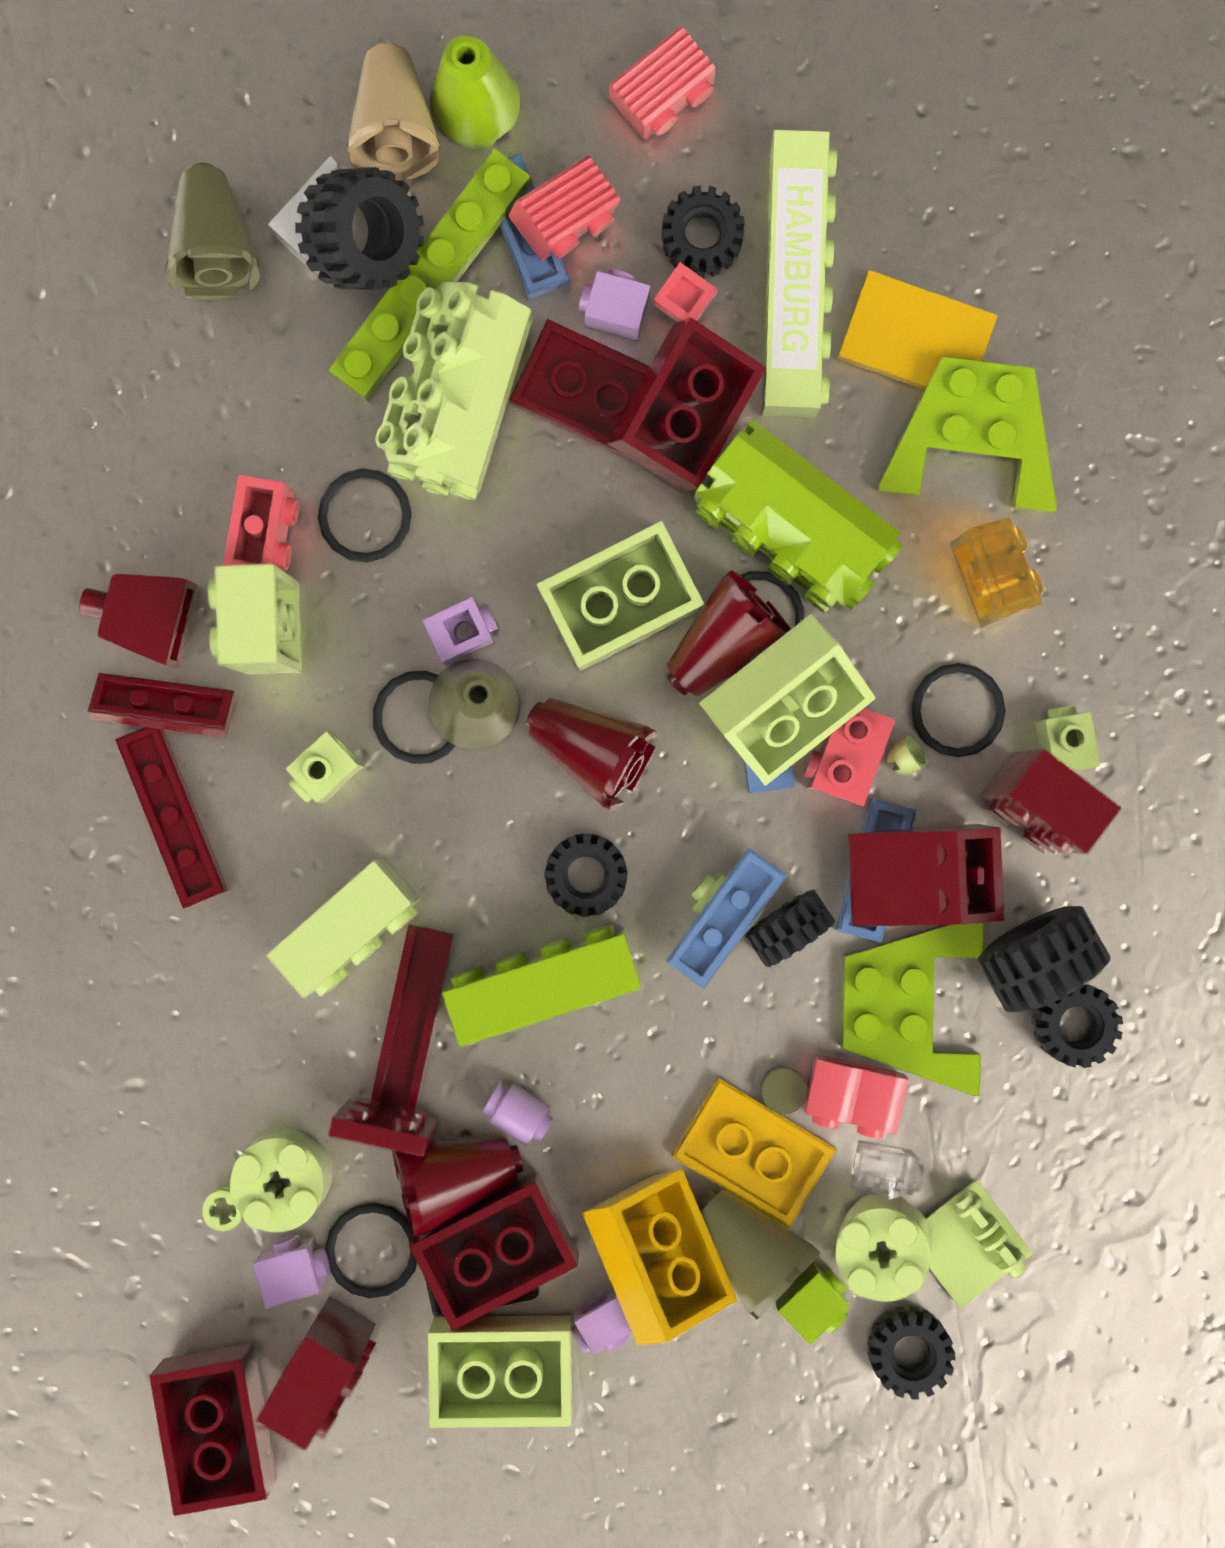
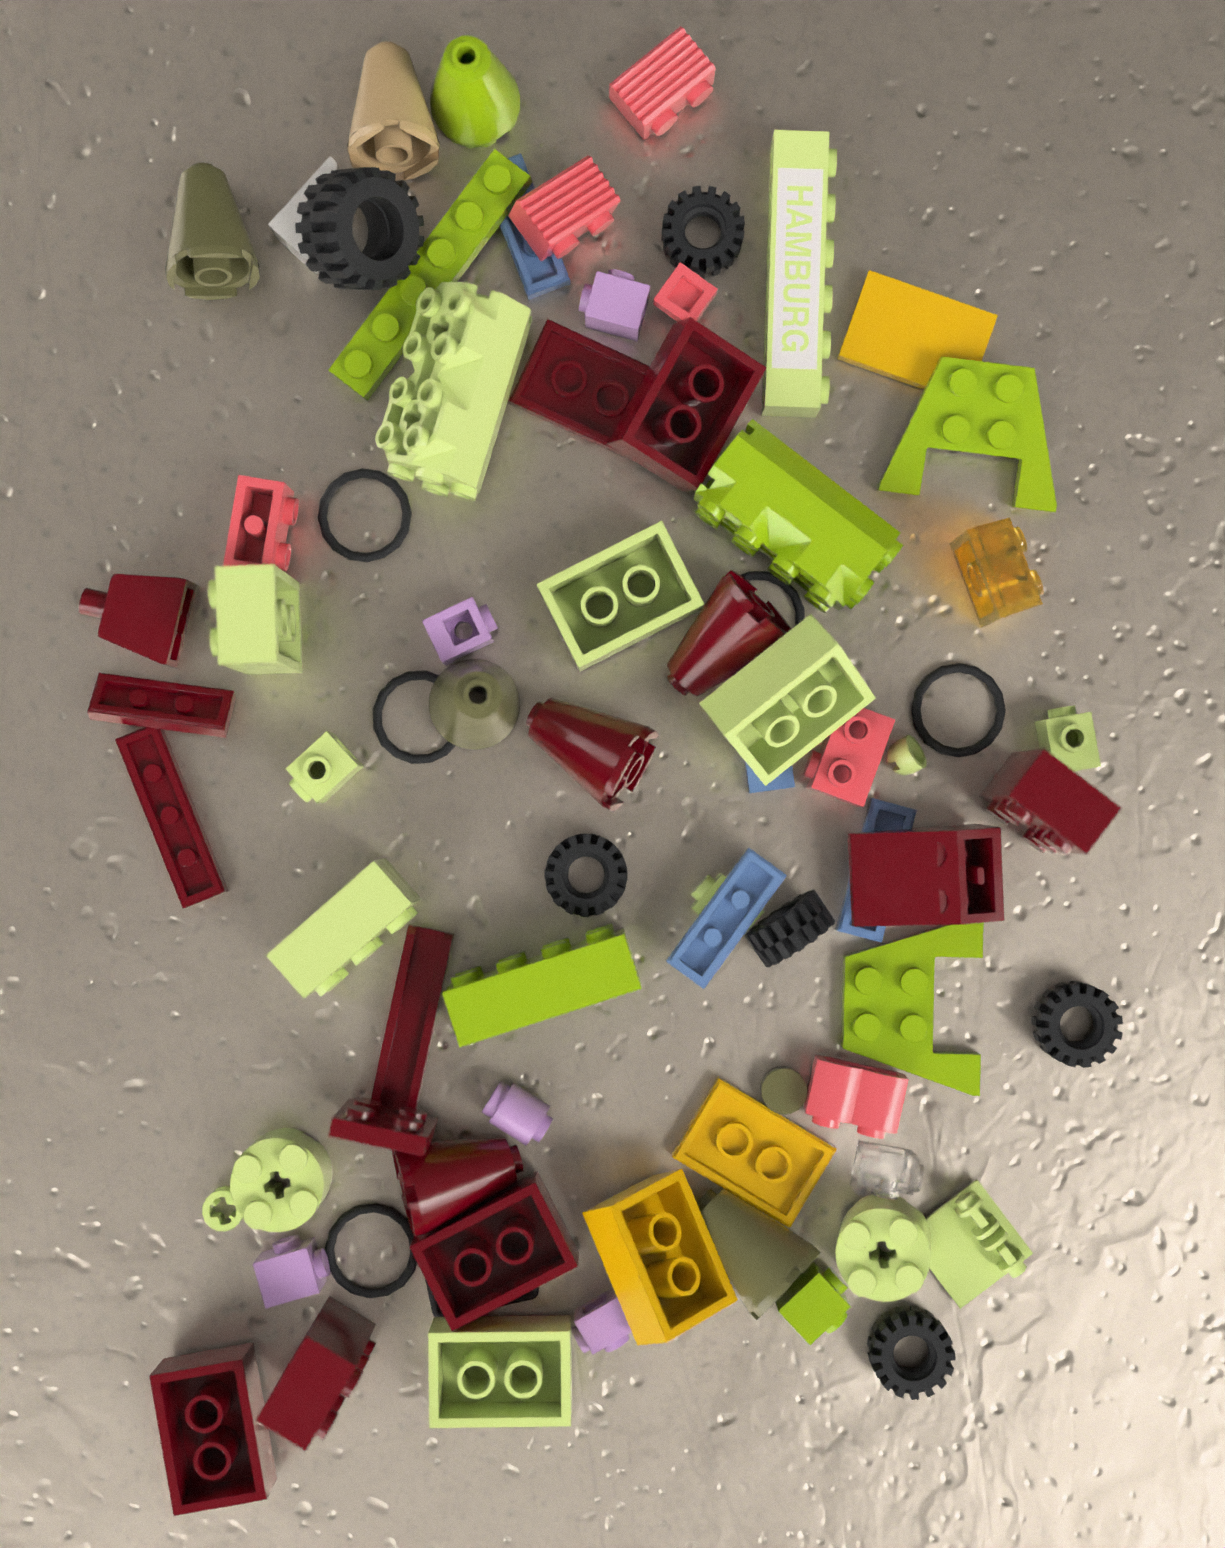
black tyre [978,906,1111,1012] -> none

